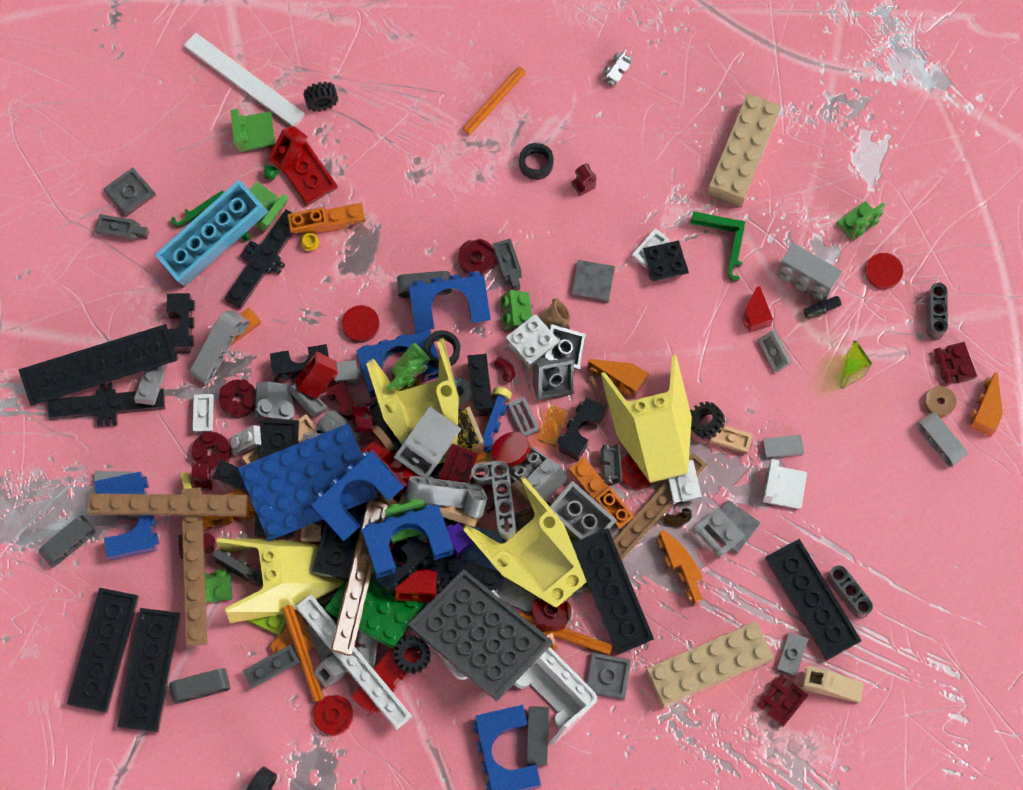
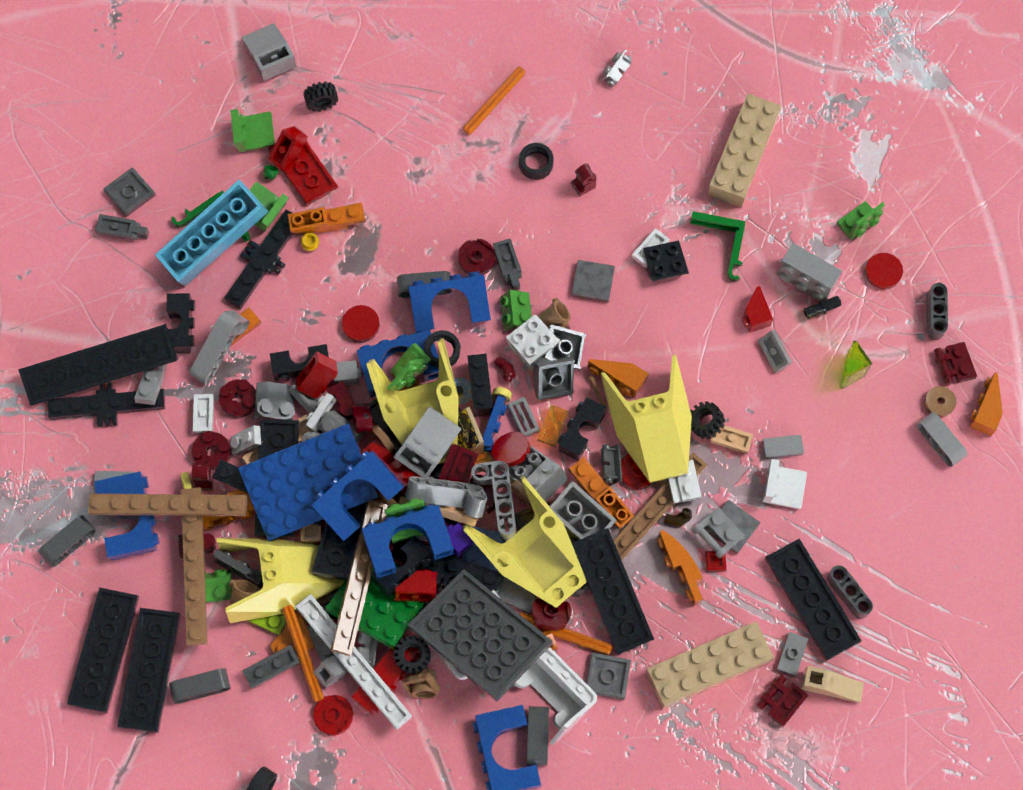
white tile [184,33,305,127] -> none
none -> medium nougat piece [229,579,258,605]
none -> light grey slope [241,23,296,81]
none -> white plate [306,393,336,431]
none -> medium nougat piece [403,668,440,699]
none -> red tile [705,551,727,572]

